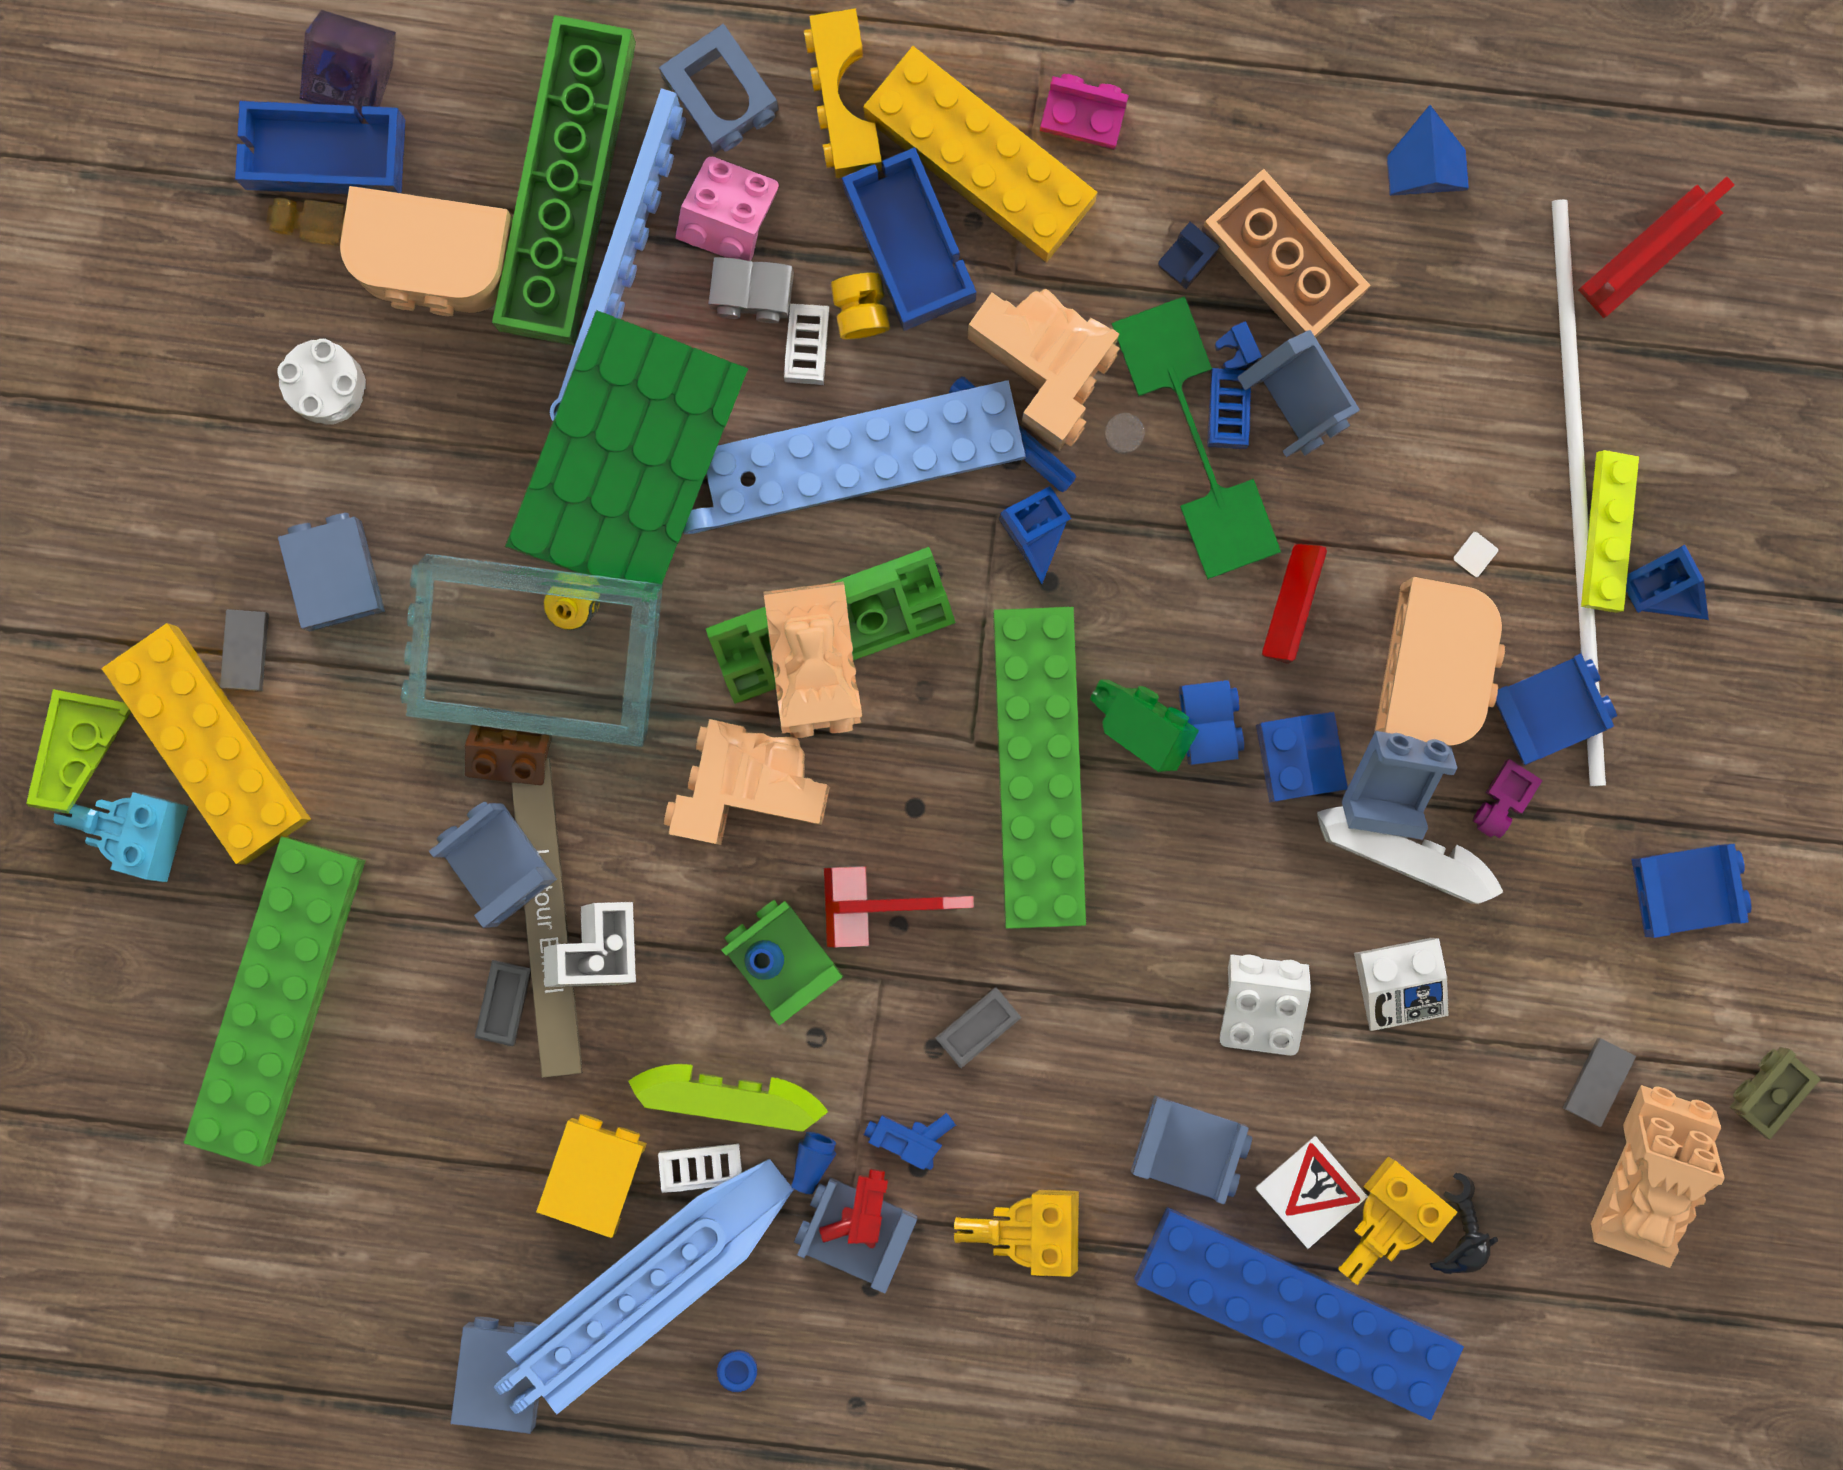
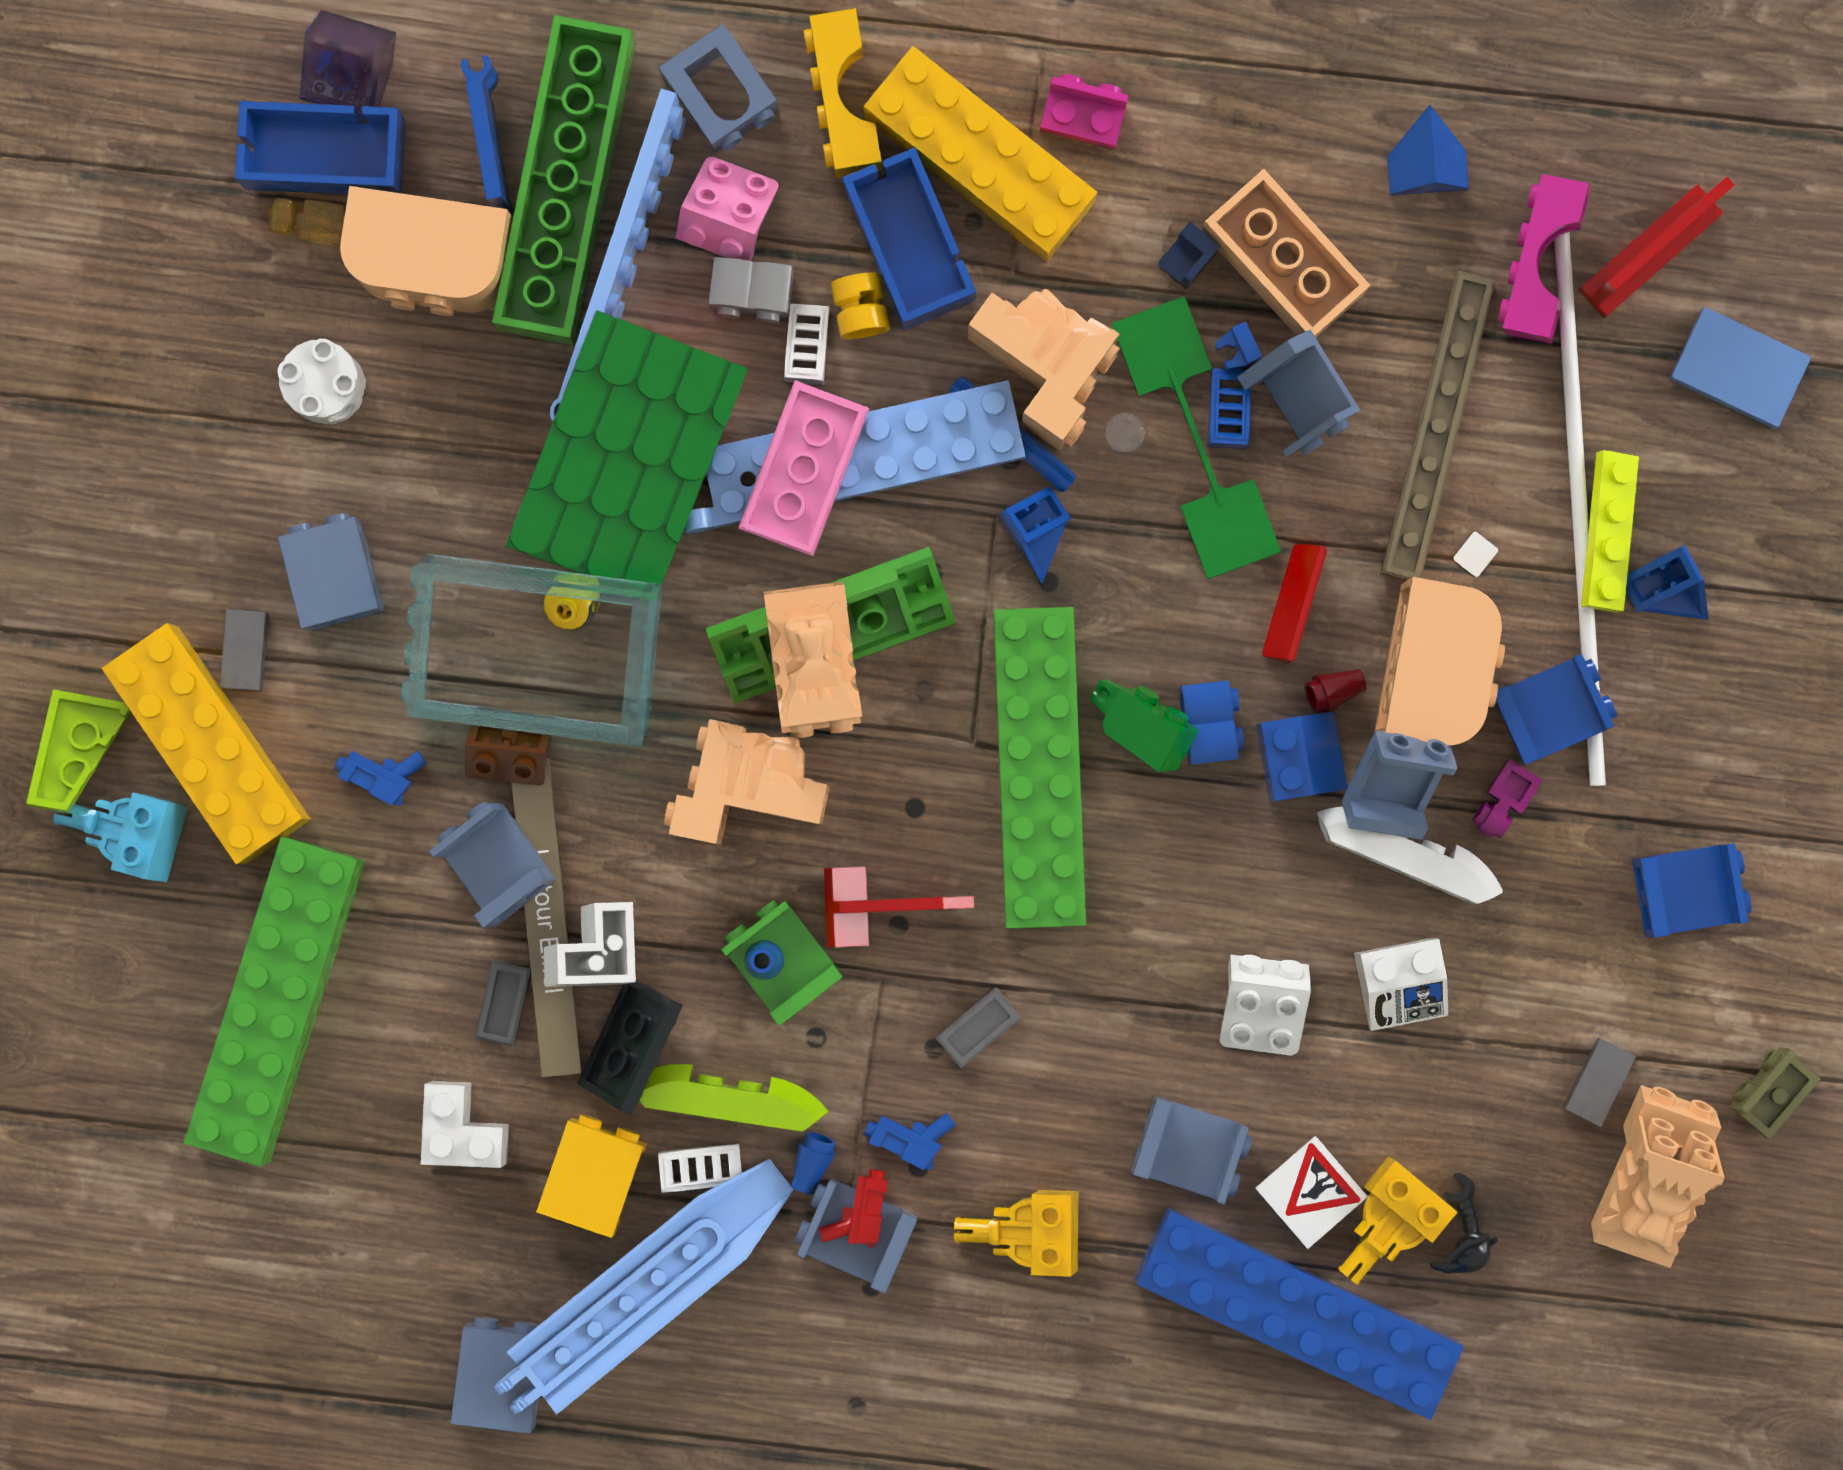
blue tile [717,1350,757,1392] -> none
none -> blue piece [334,751,427,806]
none -> white brick [421,1081,509,1168]
none -> blue tile [461,55,513,214]
none -> black plate [577,979,683,1115]
none -> bright pink tile [739,381,869,557]
none -> dark red cone [1304,669,1367,713]
none -> dark tan tile [1380,271,1496,581]
none -> dark pink arch [1498,174,1591,344]
none -> medium blue tile [1669,307,1811,429]

